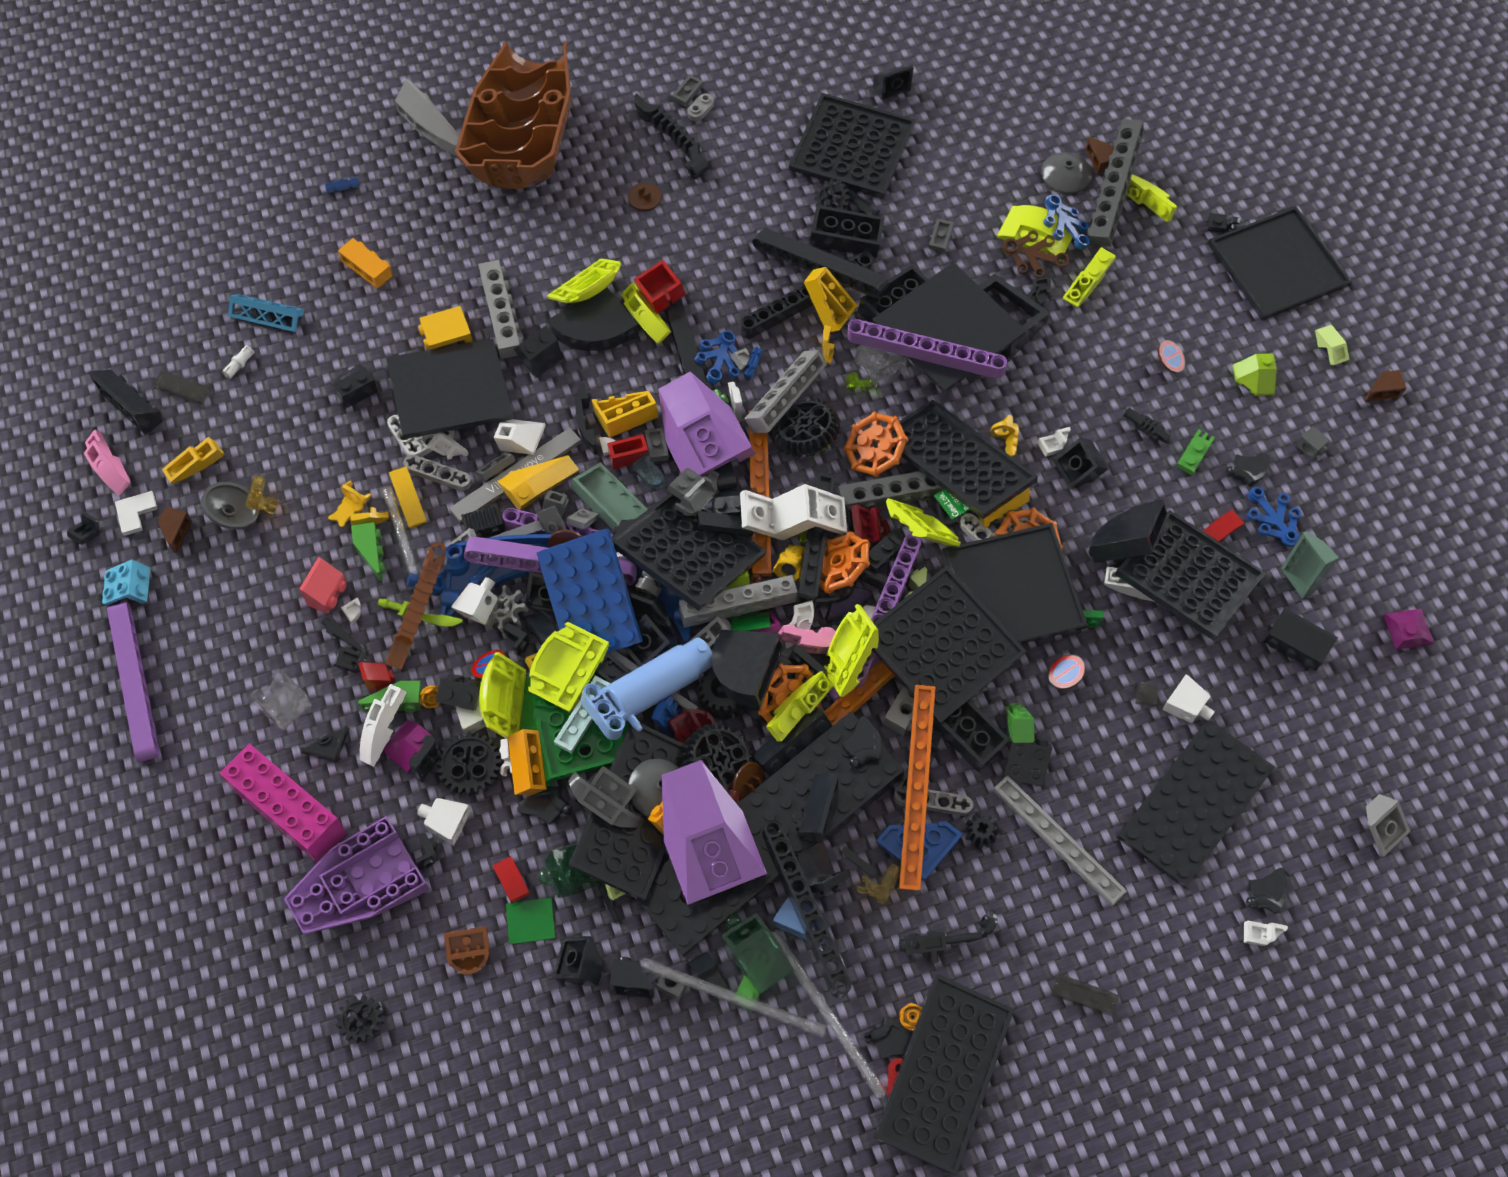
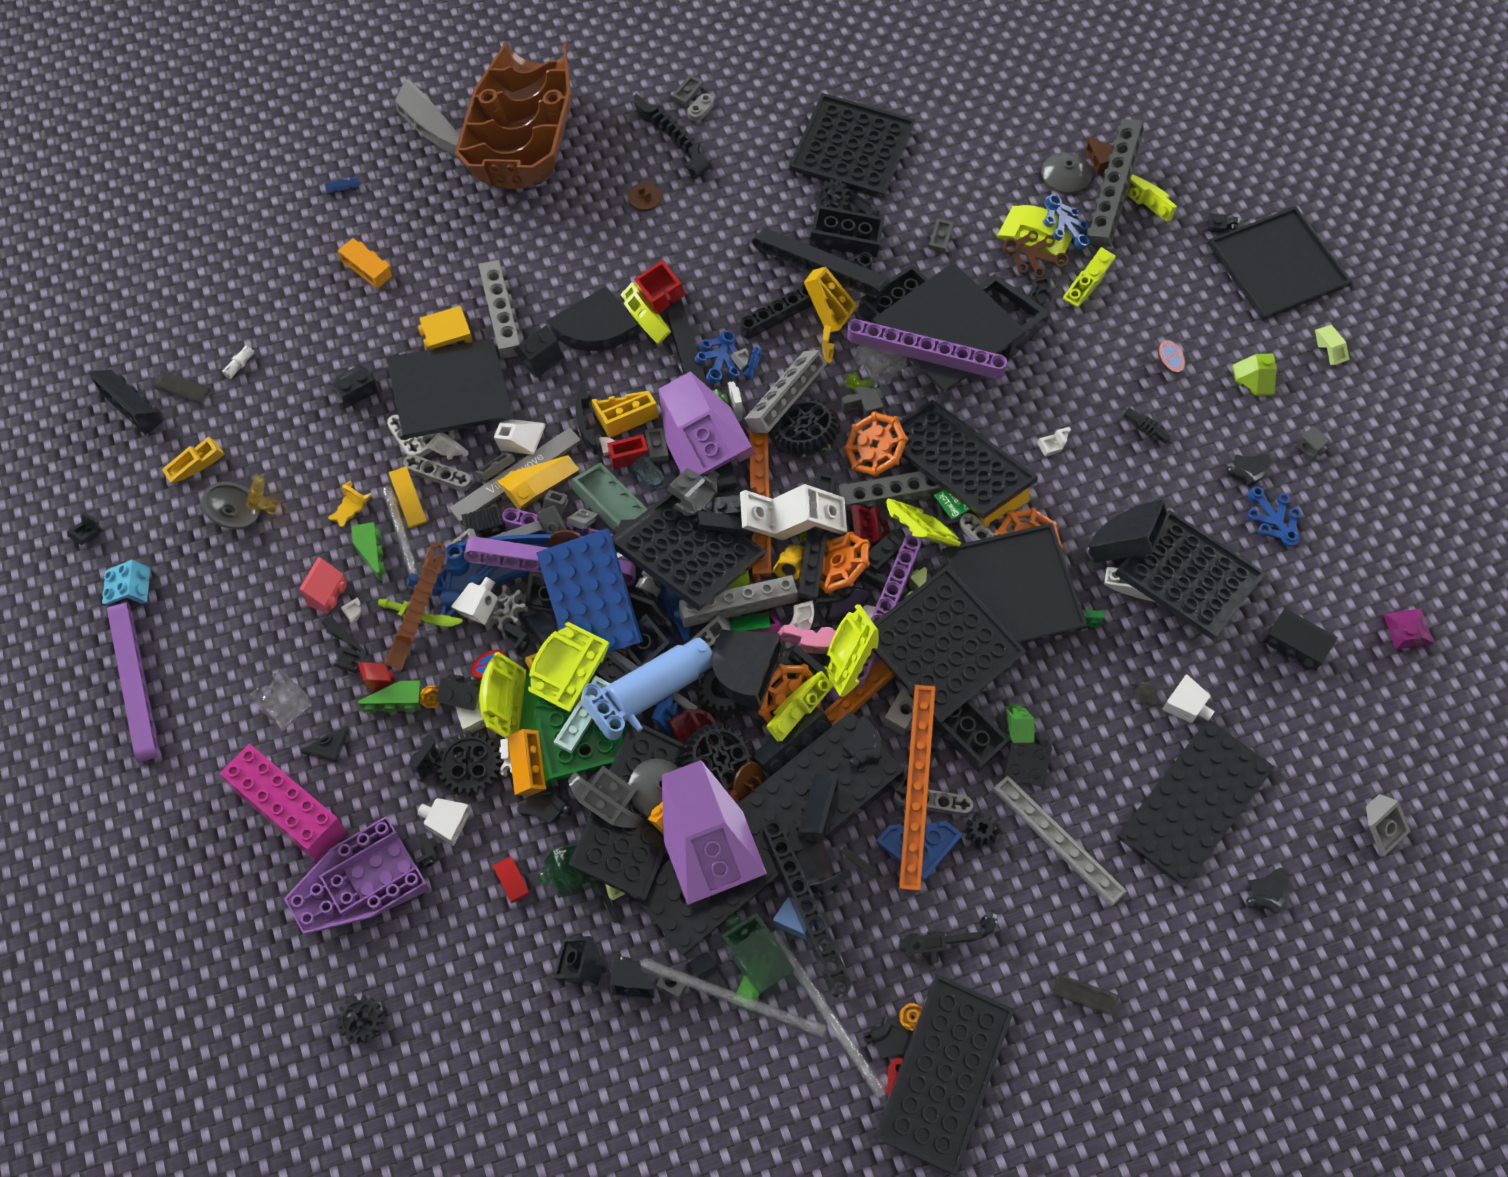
bright pink slope [84,430,130,495] -> none
white tile [115,491,158,536] -> none
reddish brown slope [158,507,192,553] -> none
dark azure fence [228,294,304,332] -> none
yellow slope [351,507,389,526] -> none
white slope [360,684,407,767] -> none
magenta slope [382,720,437,774] -> none
dark orange slope [444,926,490,974] -> none
green sticker [506,897,555,944] -> none
neon yellow slope [547,258,621,303] -> none
clear yellow bar [856,863,901,903] -> none
black slope [873,65,914,100] -> none
yellow hair [990,415,1019,458] -> none
piece [1048,655,1086,690] -> none
black slope [1053,437,1109,489] -> none
bright green hinge [1176,429,1215,475] -> none
red slope [1203,509,1244,543] -> none
white slope [1244,921,1288,946] -> none
sand green slope [1281,531,1338,599] -> none
reddish brown slope [1365,370,1406,402] -> none
none -> dark grey brick [841,387,883,418]

